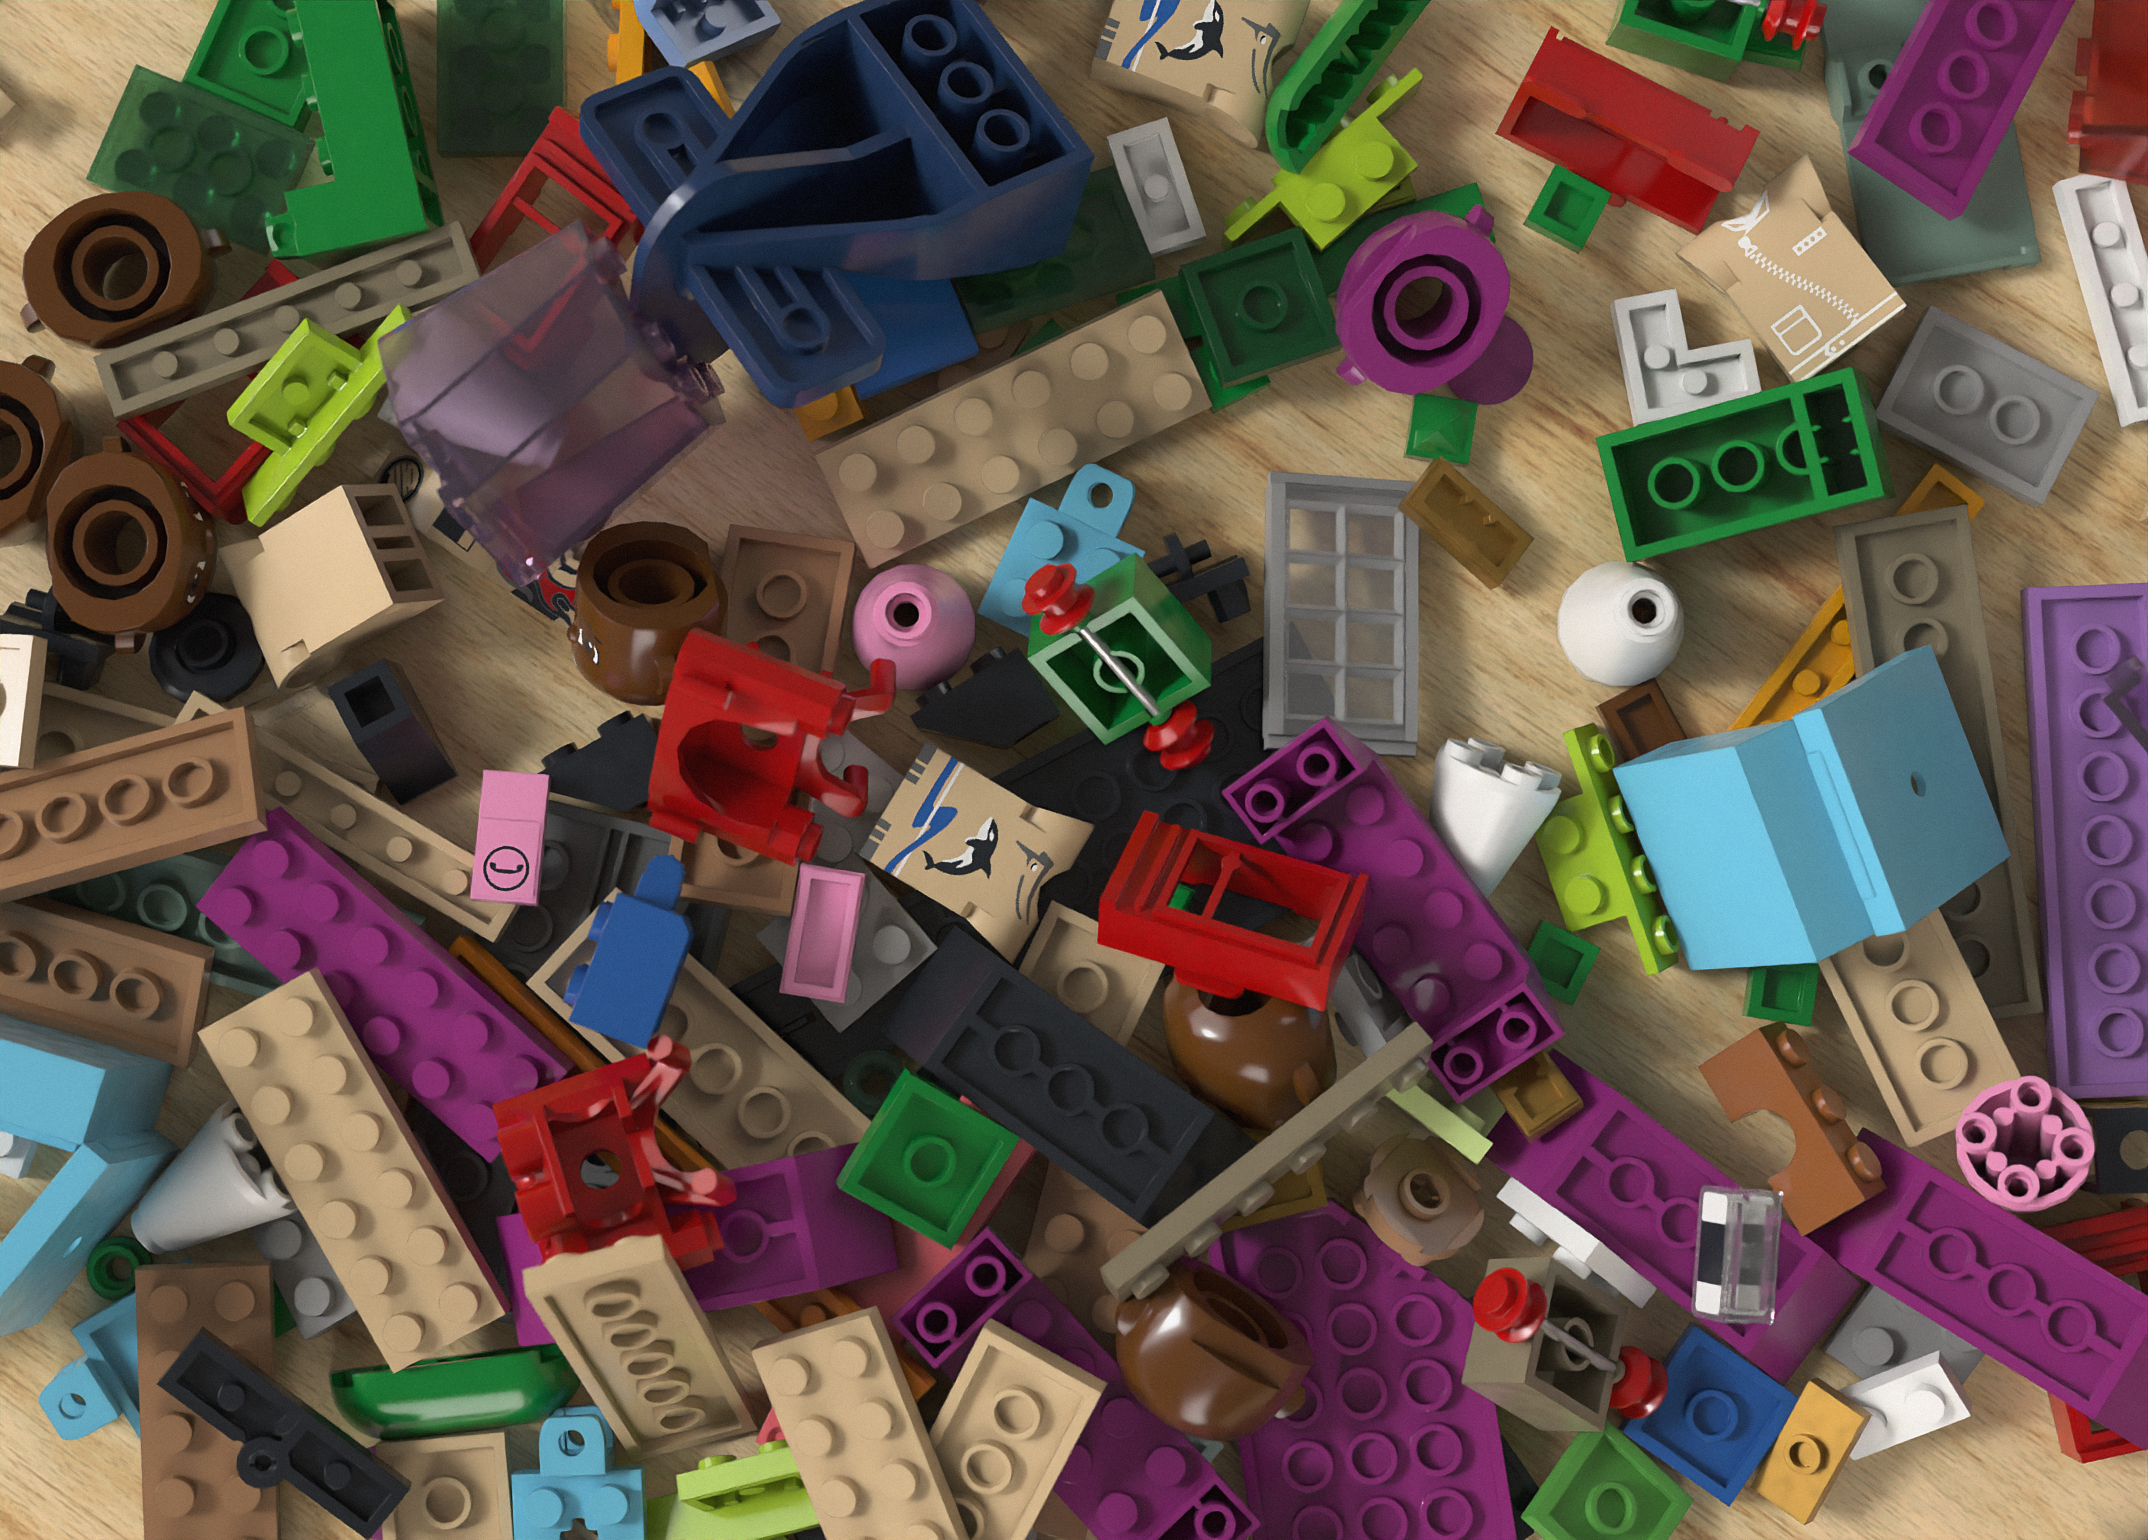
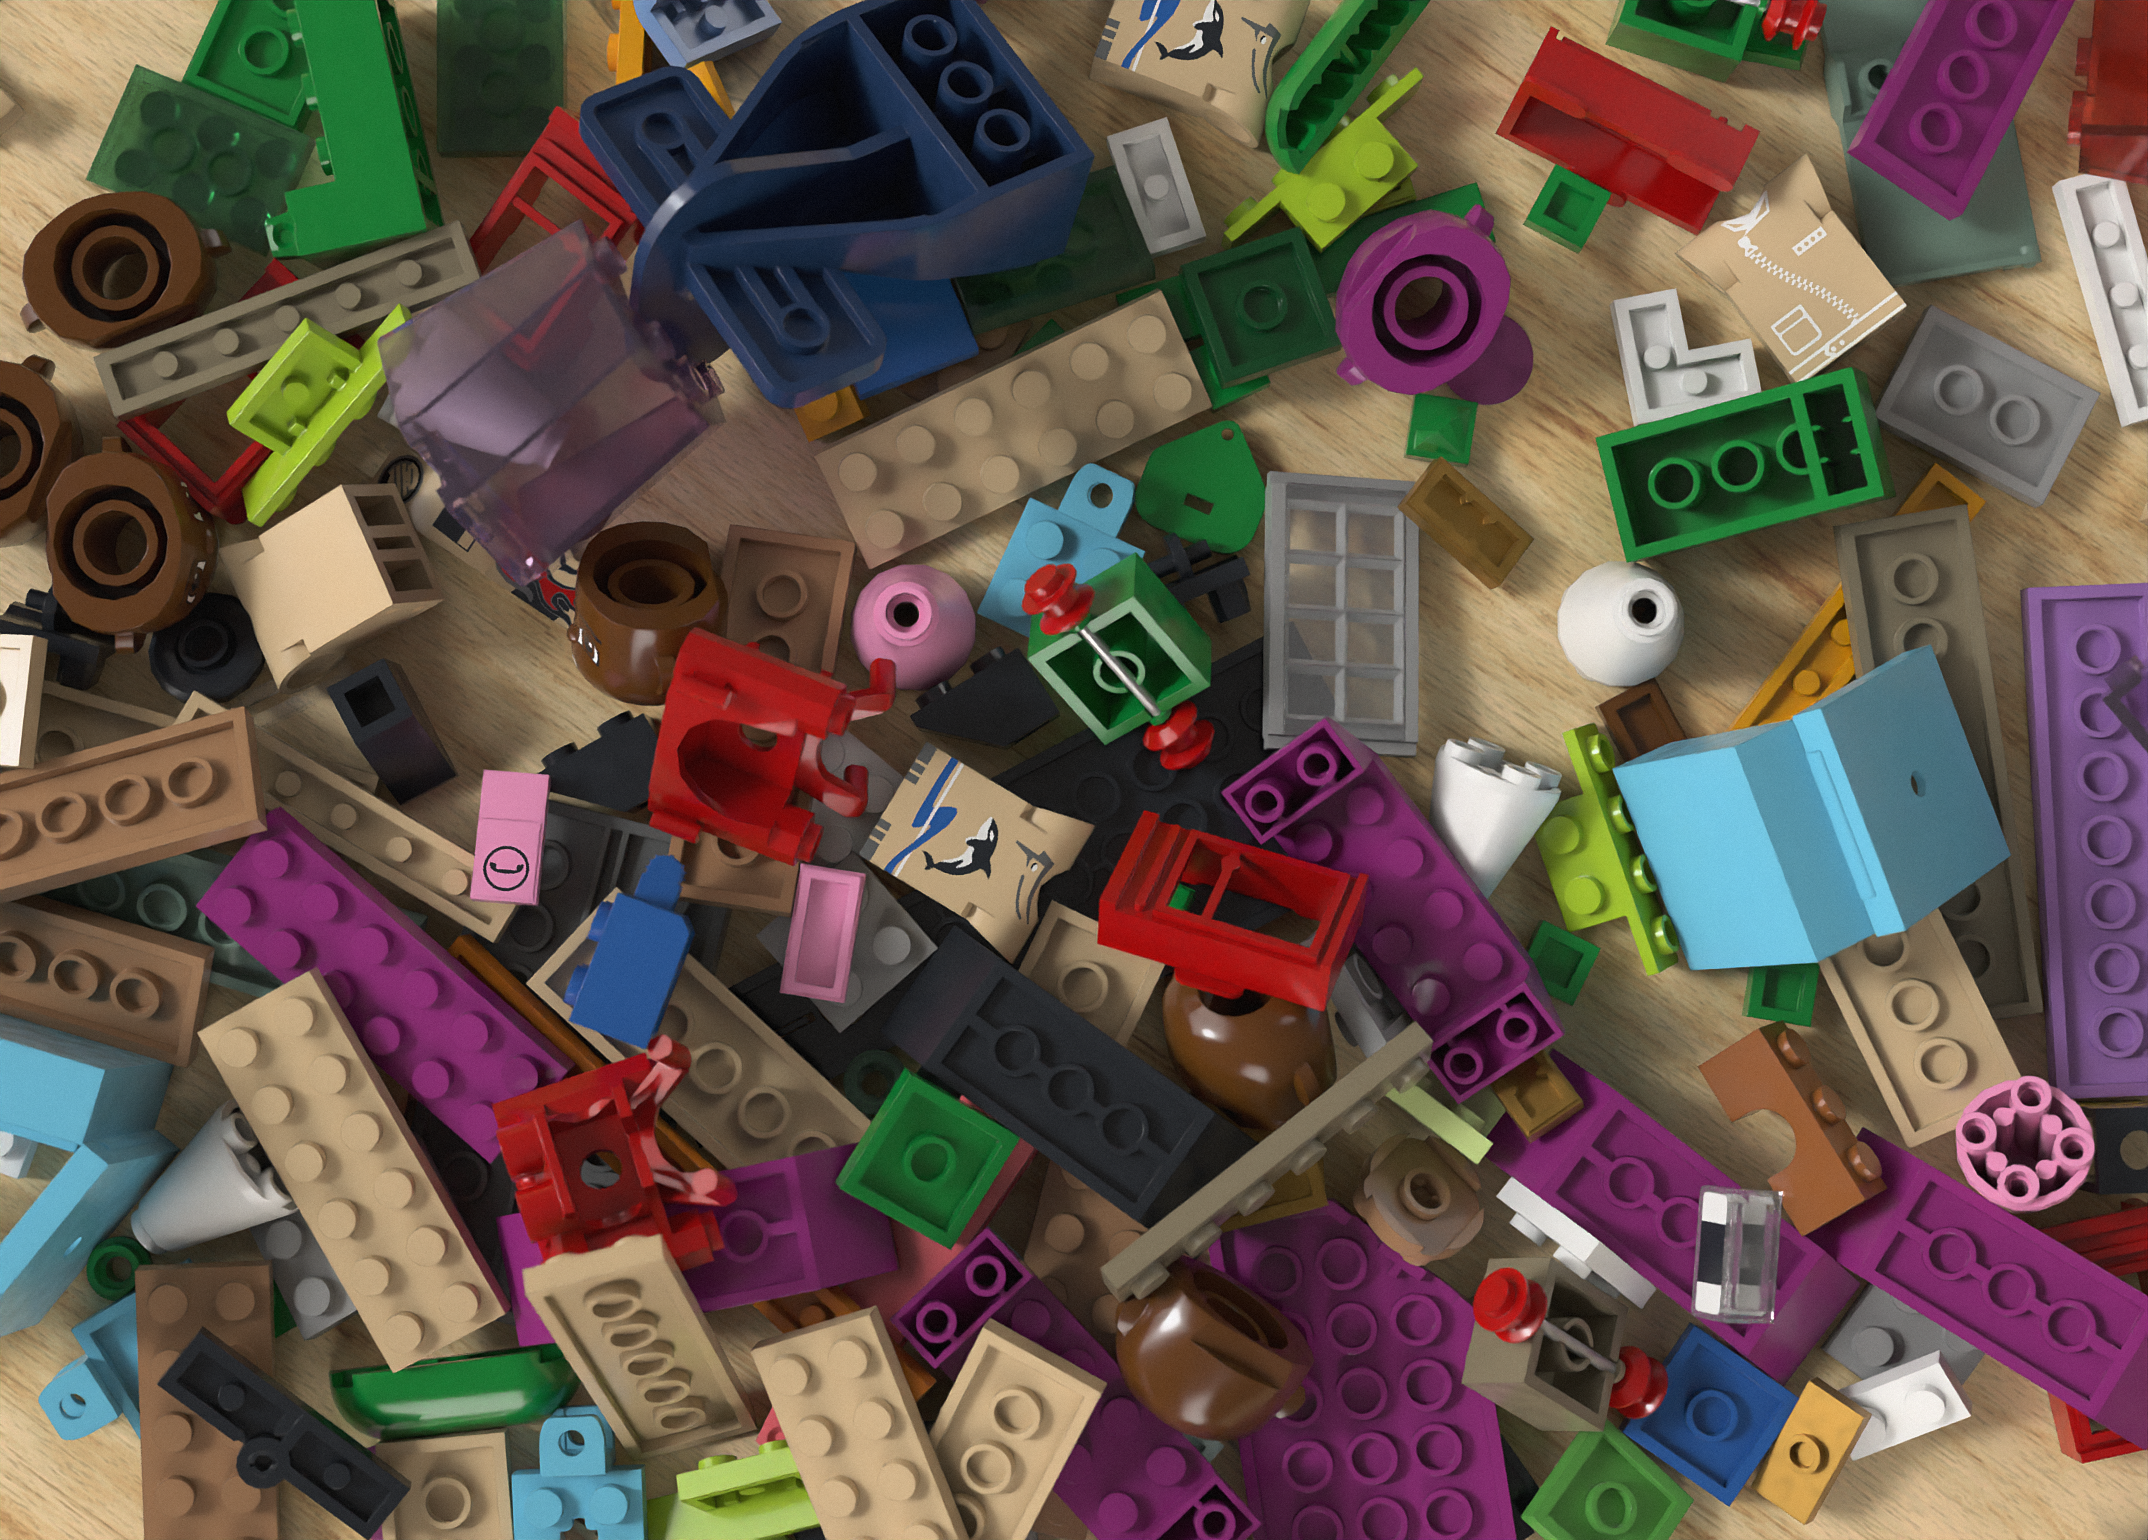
none -> green piece [1135,420,1266,555]

